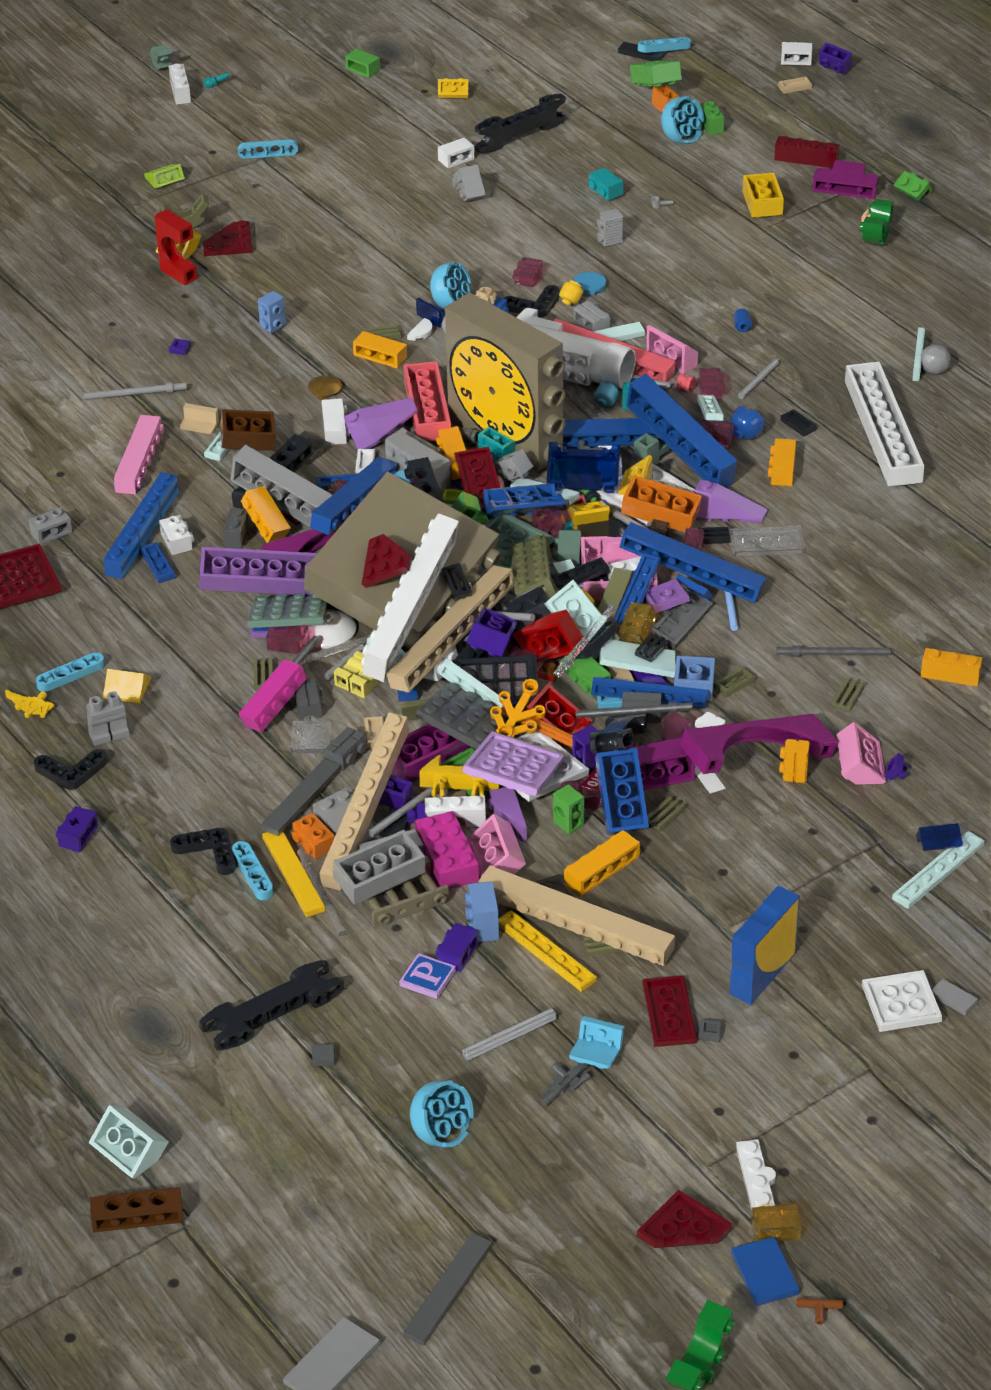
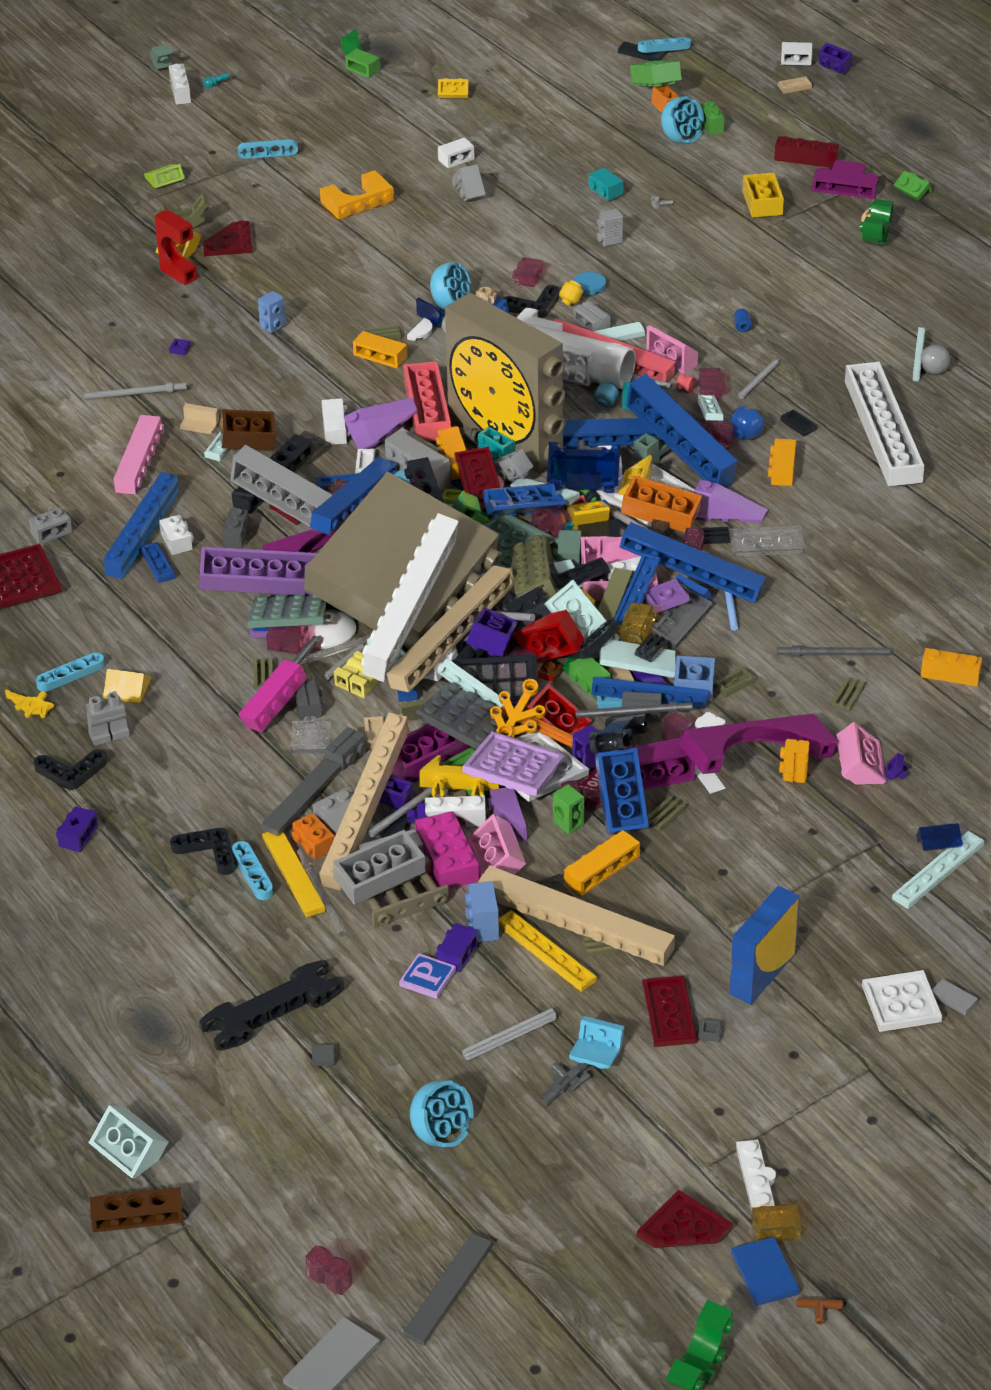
light orange brick [241,486,291,543] -> none
pearl gold dish [308,375,342,400] -> none
dark red plate [361,534,412,588] -> none
black tile [442,563,472,601] -> none
black piece [475,94,566,153] -> none
clear bar [554,604,616,677] -> none
none -> clear pink brick [305,1245,352,1295]
none -> light orange arch [320,170,394,220]
none -> green slope [341,29,361,54]

